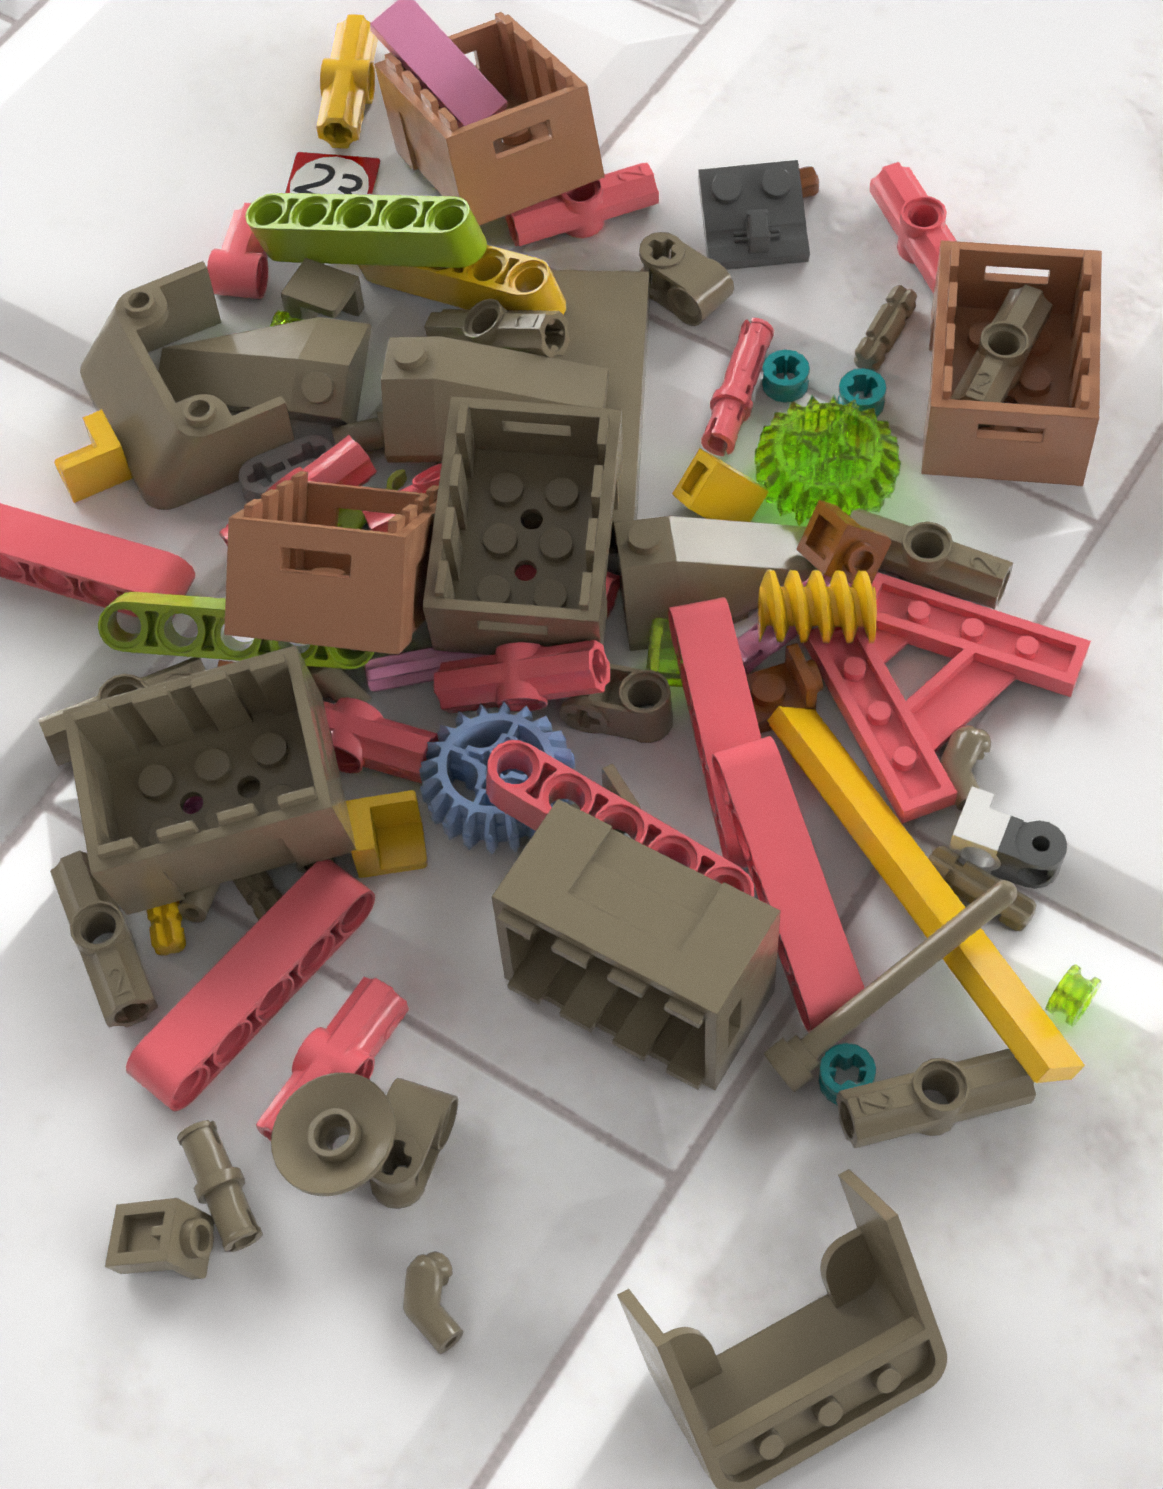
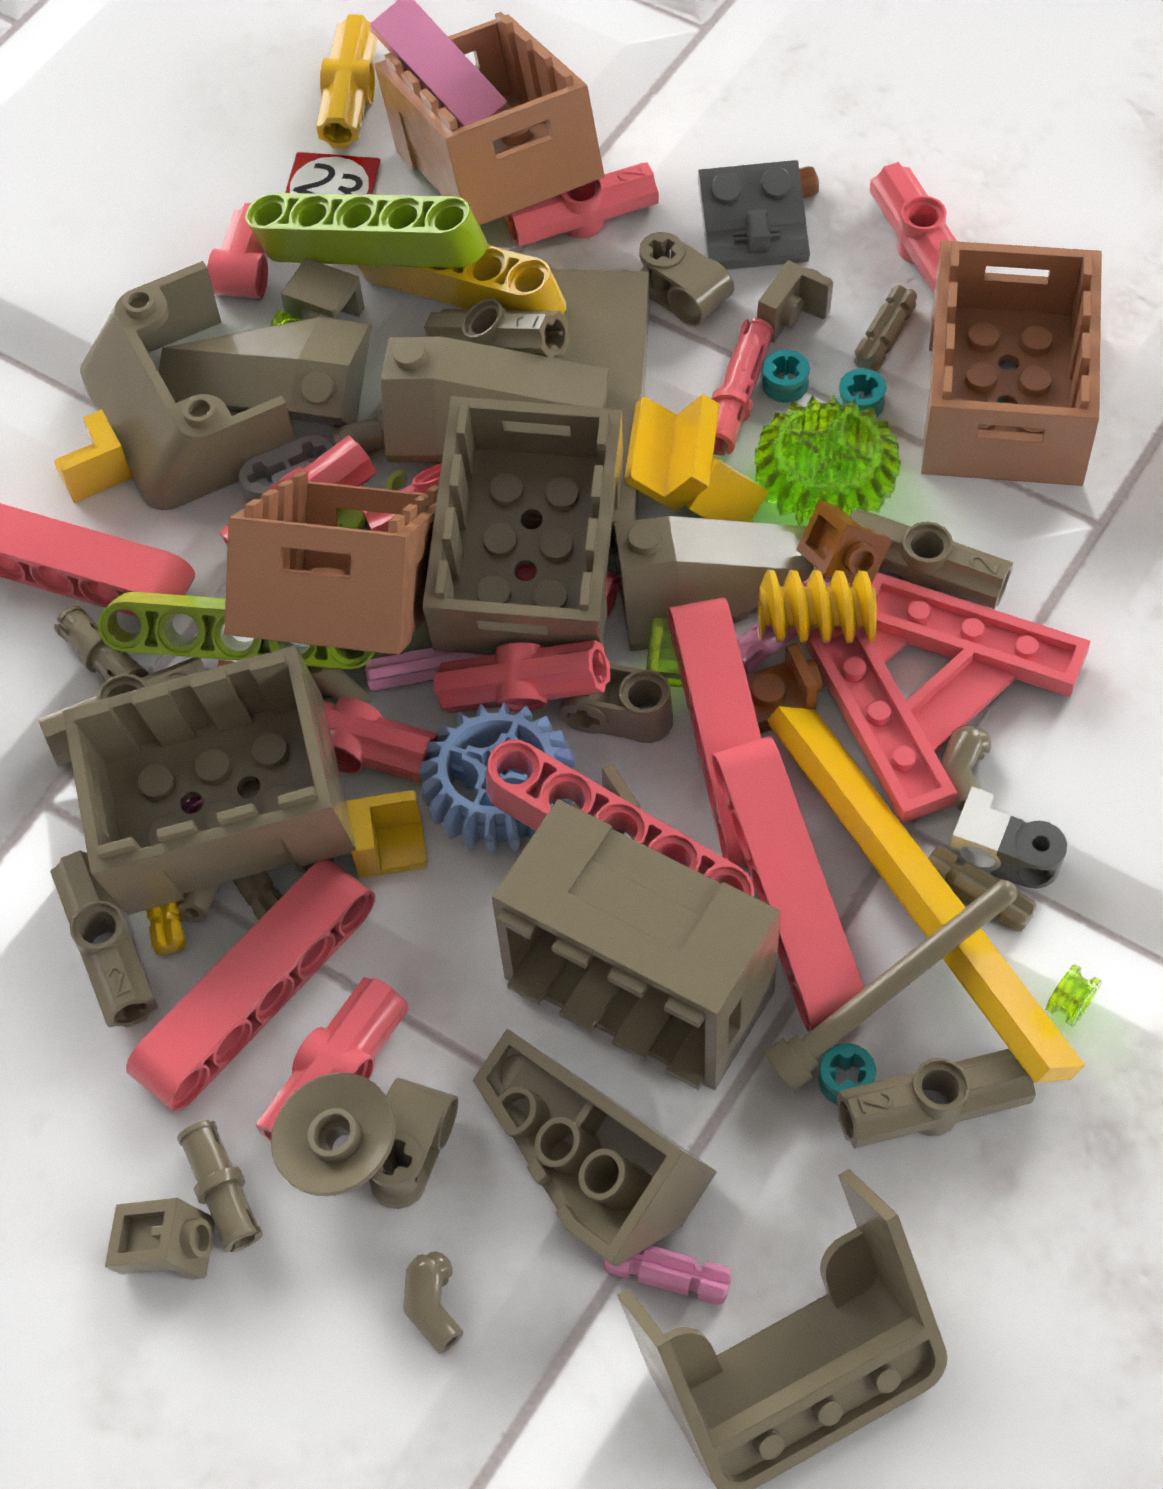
dark tan piece [951,284,1053,429] -> none
none -> dark tan pin [54,606,149,680]
none -> dark tan wedge [473,1029,717,1266]
none -> bright pink axle [604,1245,732,1305]
none -> yellow panel [624,394,720,512]
none -> dark tan bracket [757,260,833,343]

